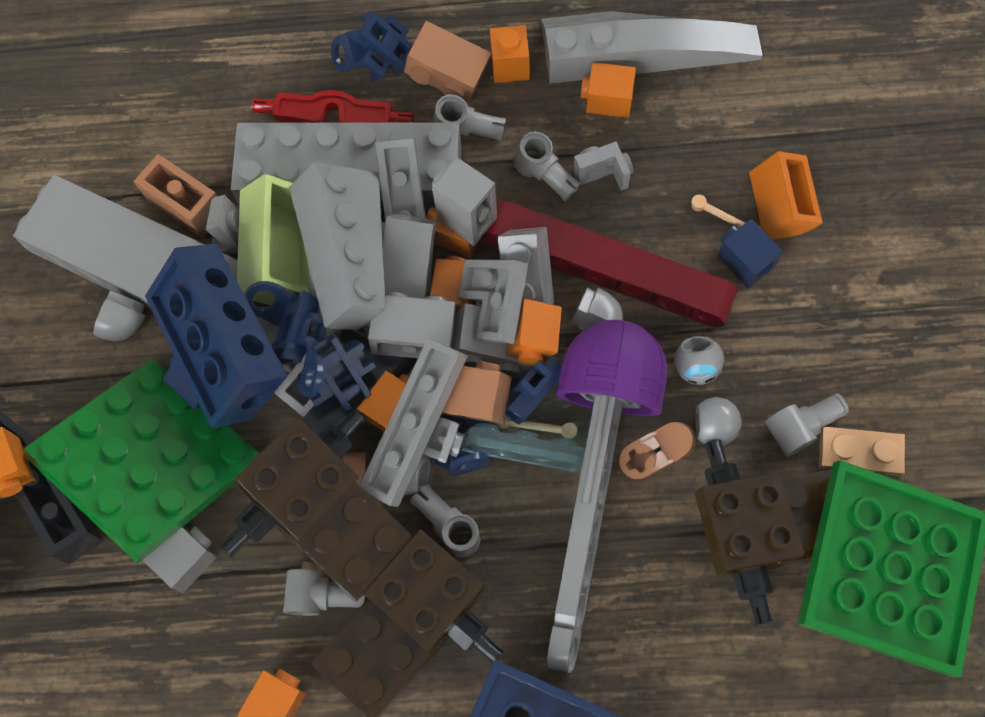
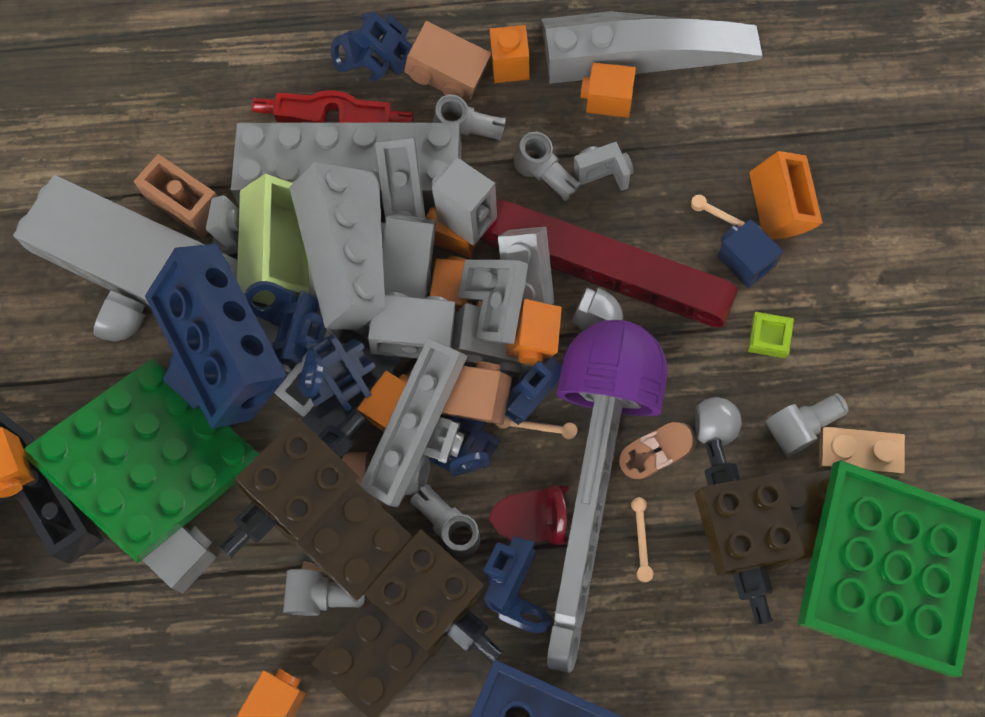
clear light blue plate [460,423,586,472] -> none
light grey piece [674,336,725,385] -> none
none -> dark blue piece [484,536,552,633]
none -> dark red piece [489,485,570,545]
none -> light nougat hinge [631,497,654,583]
none -> lime tile [748,312,794,359]

